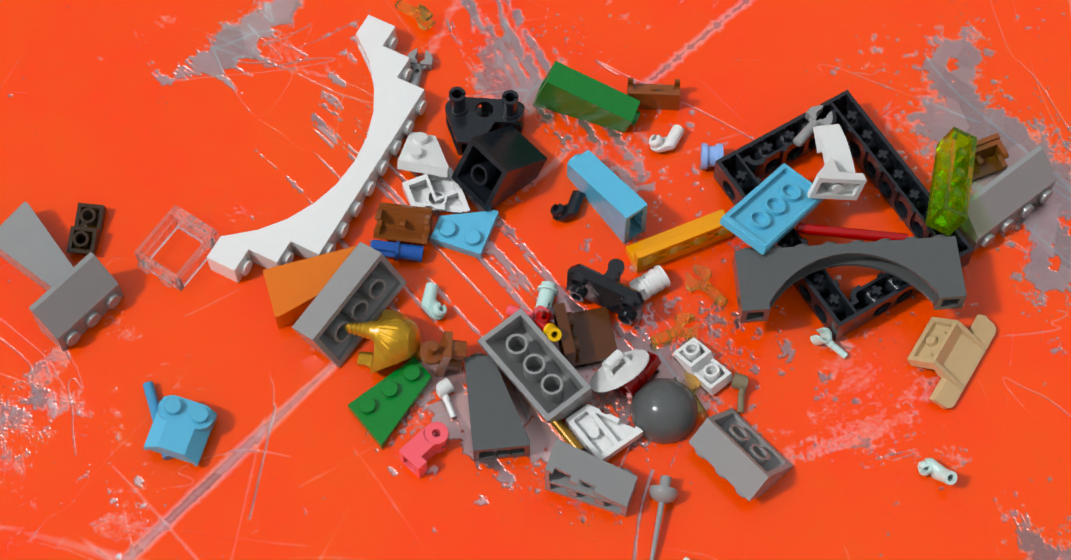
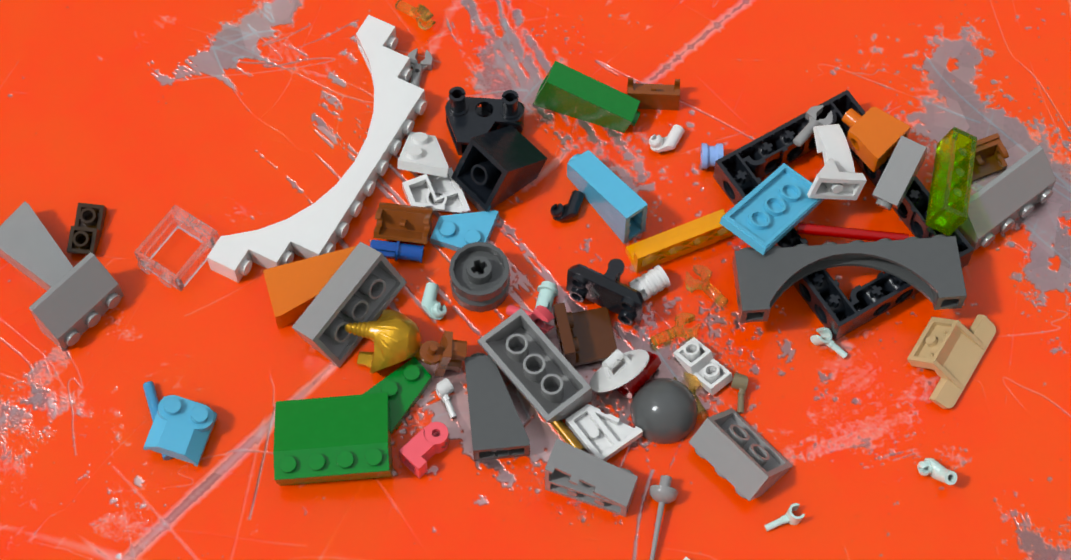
arm [534,310,562,342] -> none
none -> green slope [273,392,393,486]
none -> dark grey wheel [449,242,510,312]
none -> light aqua hand [764,503,805,531]
none -> orange torso [842,107,911,172]
none -> light grey slope [872,135,927,210]

